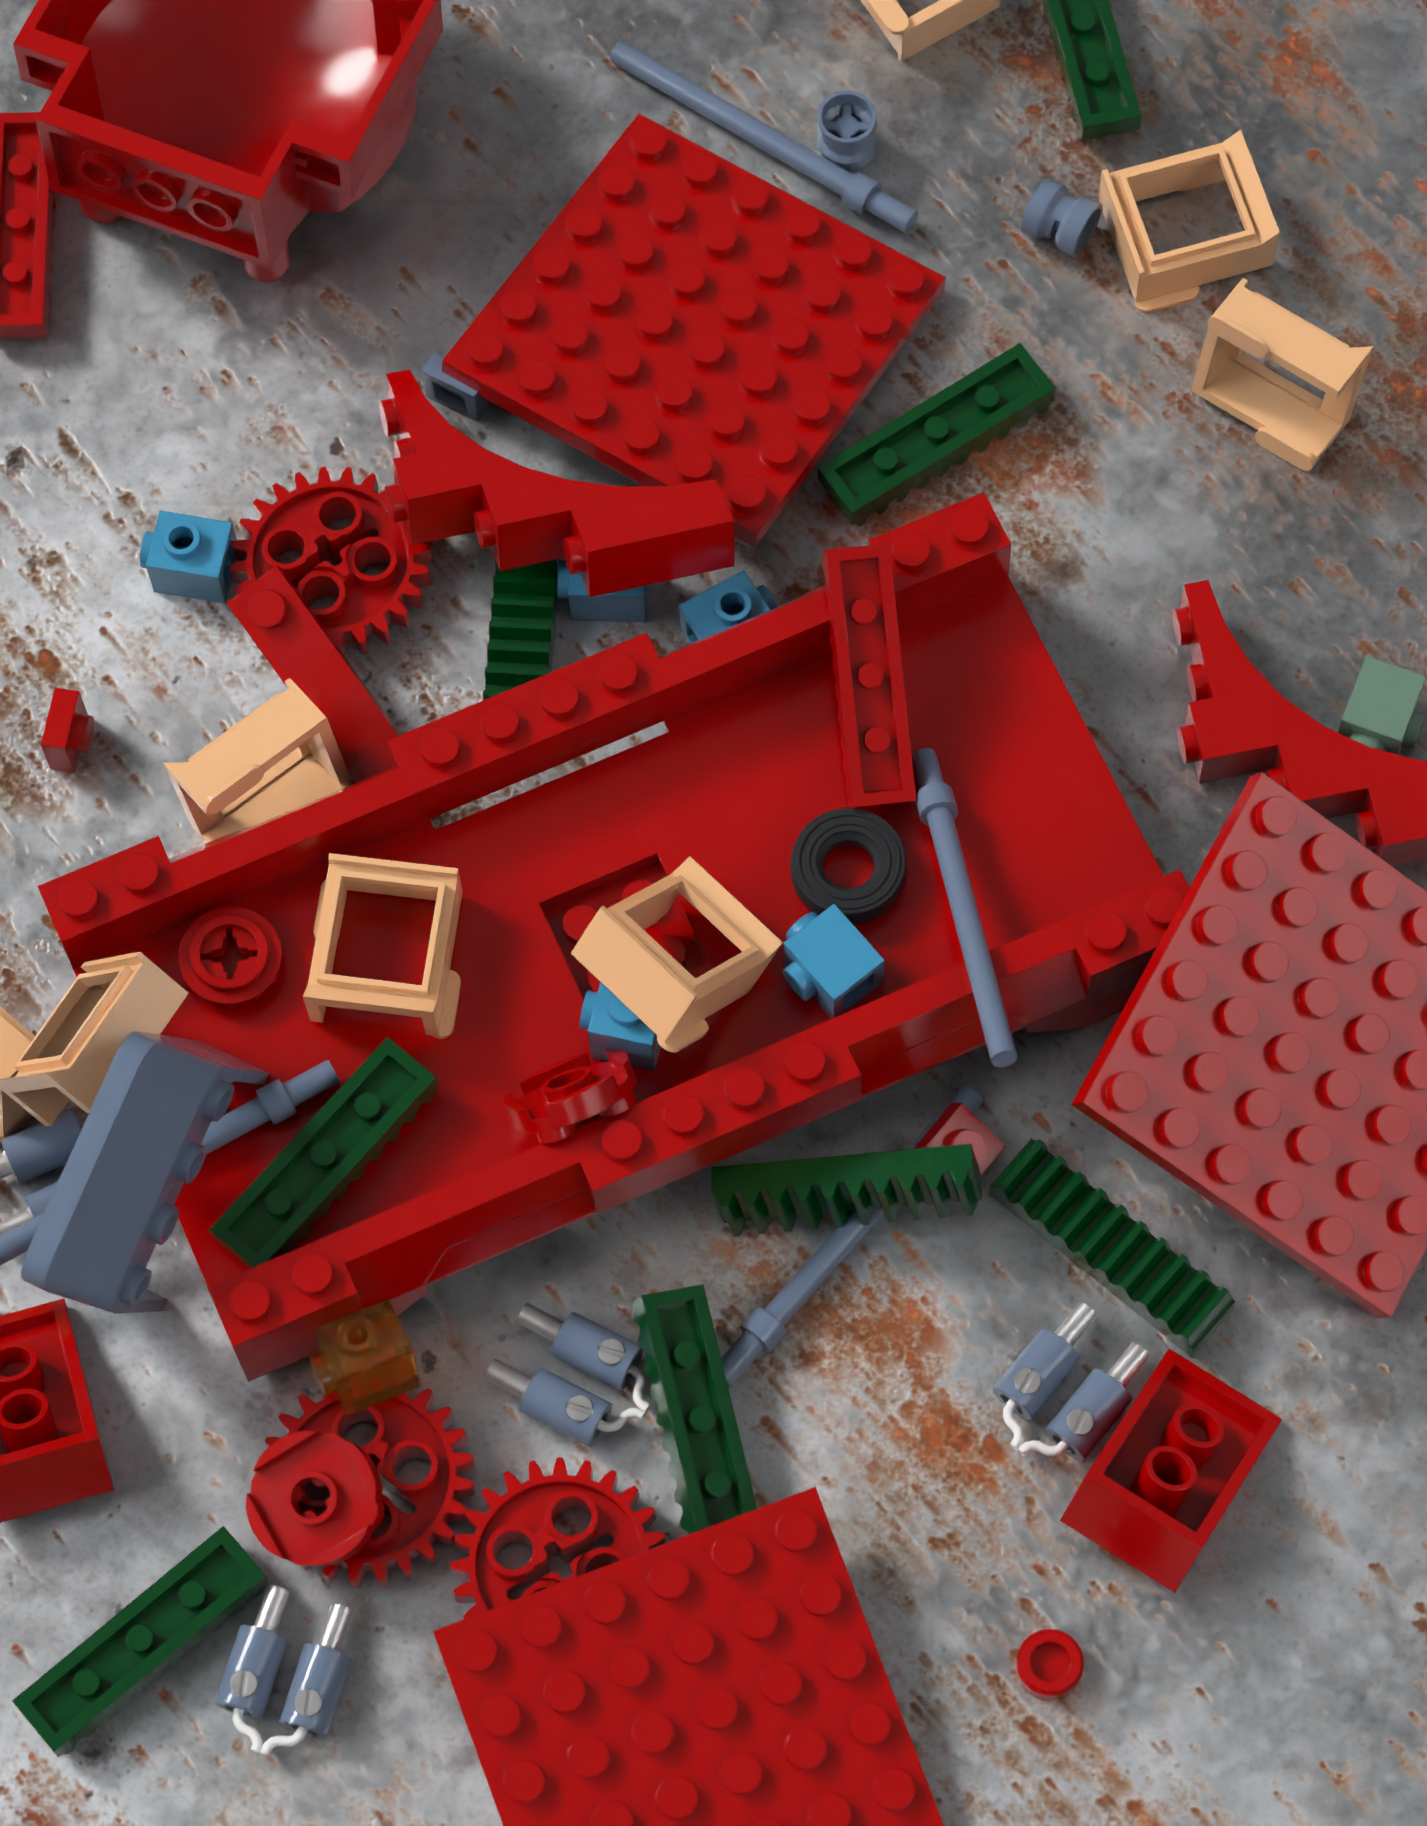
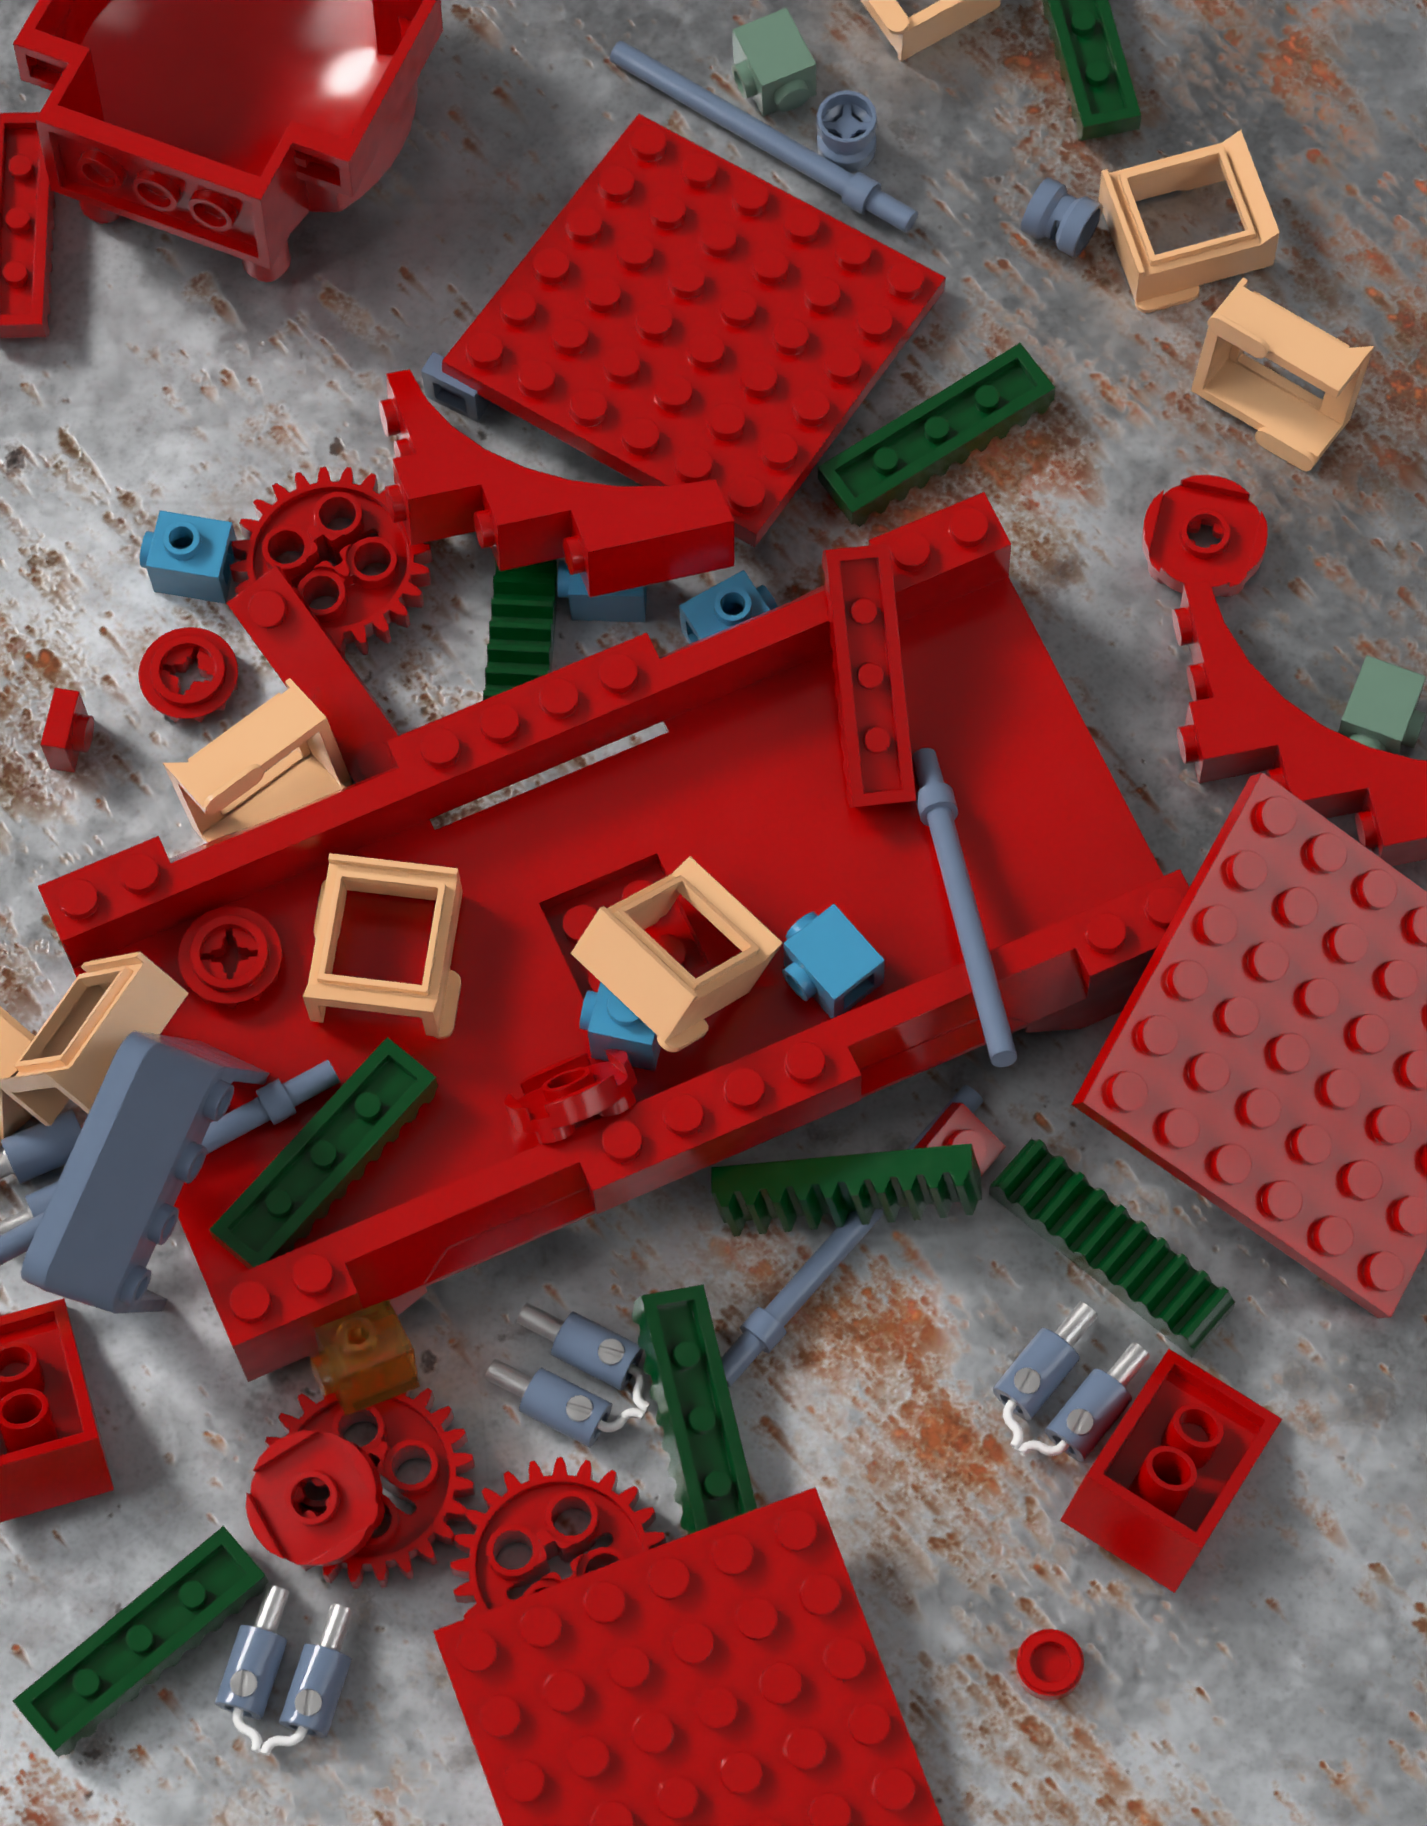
black tyre [790,808,907,925] -> none
none -> red gear [139,627,239,723]
none -> sand green brick [732,8,817,117]
none -> red plate [1142,475,1268,597]

